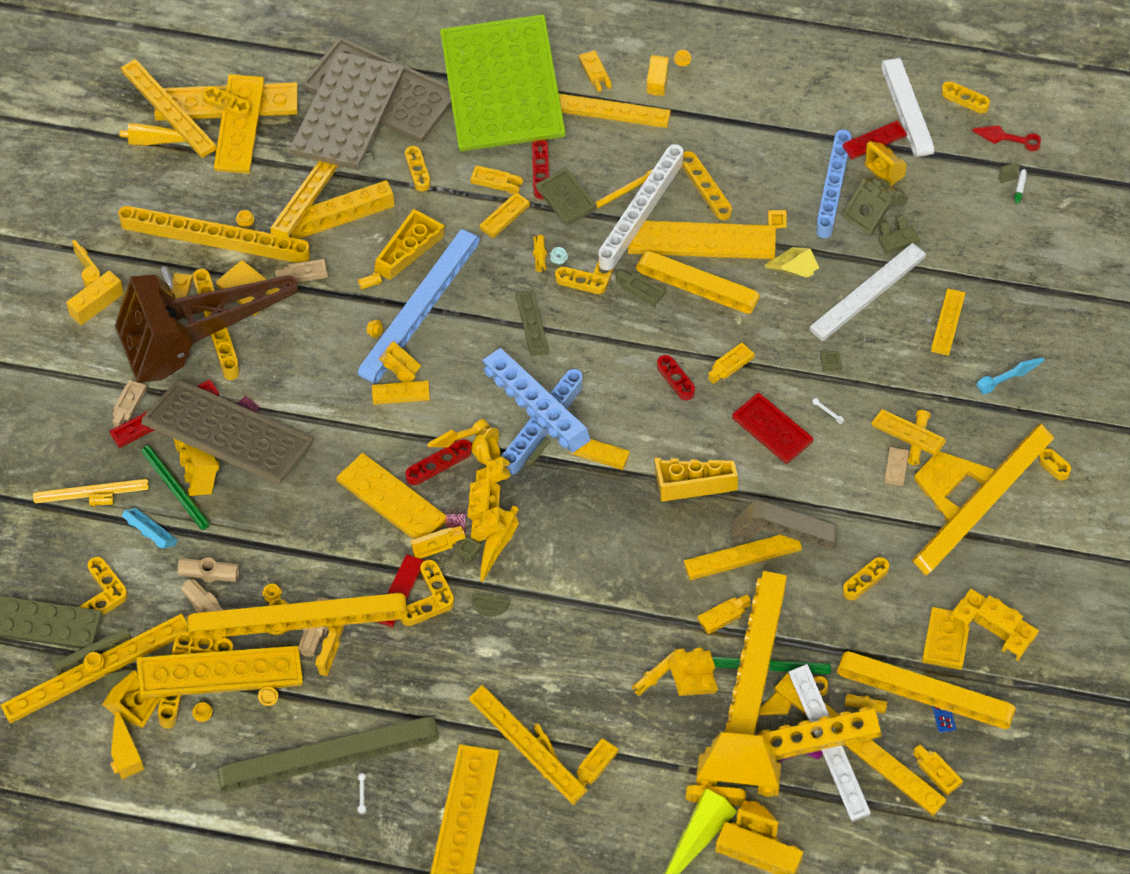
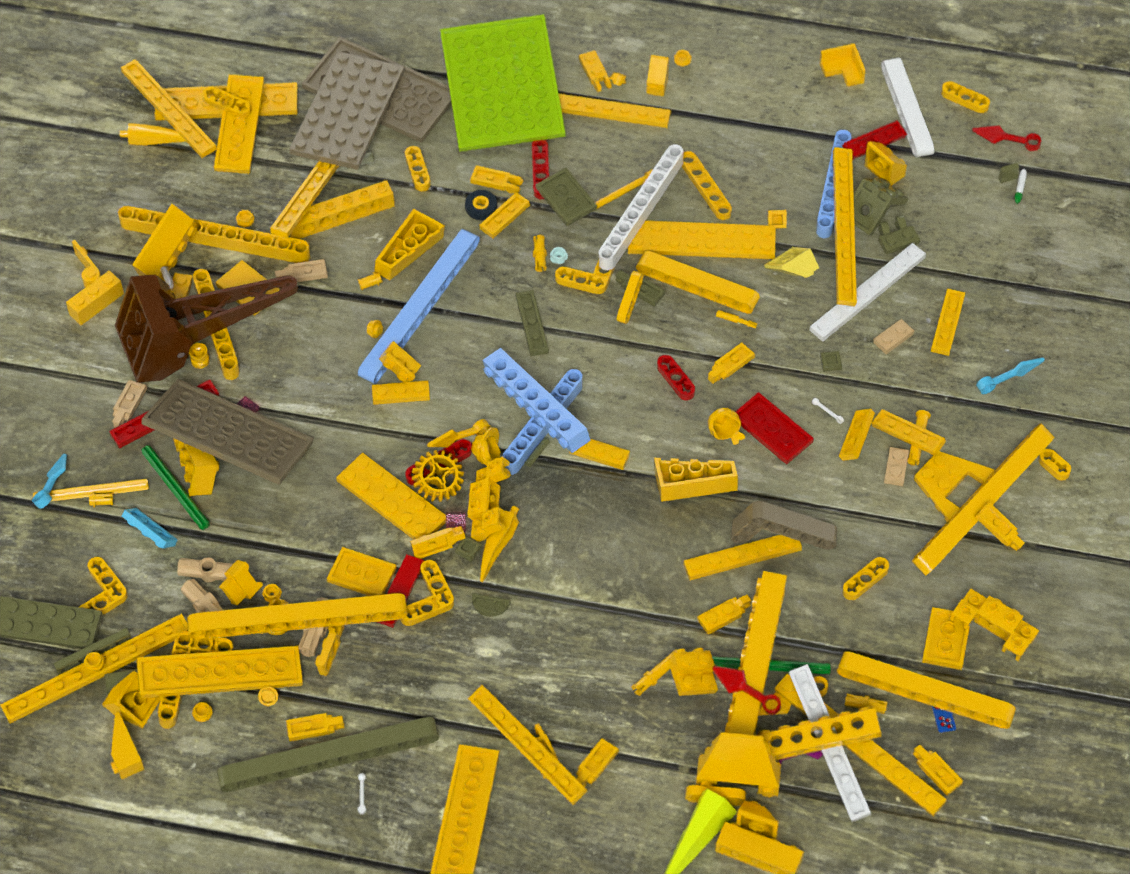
none -> medium azure piece [32,454,67,509]
none -> yellow slope [132,204,198,282]
none -> yellow wheel [189,343,210,369]
none -> yellow piece [219,560,263,606]
none -> yellow hinge [286,713,345,742]
none -> yellow tile [327,547,397,596]
none -> yellow gear [412,450,464,502]
none -> black bush [465,190,497,220]
none -> yellow plate [609,72,627,86]
none -> yellow beam [617,271,644,324]
none -> yellow hat [708,408,745,445]
none -> red piece [712,666,781,715]
none -> yellow piece [716,310,758,328]
none -> yellow panel [820,43,865,87]
none -> yellow plate [833,147,857,306]
none -> yellow plate [839,409,875,461]
none -> tan plate [873,319,914,354]
none -> yellow hinge [975,502,1025,551]

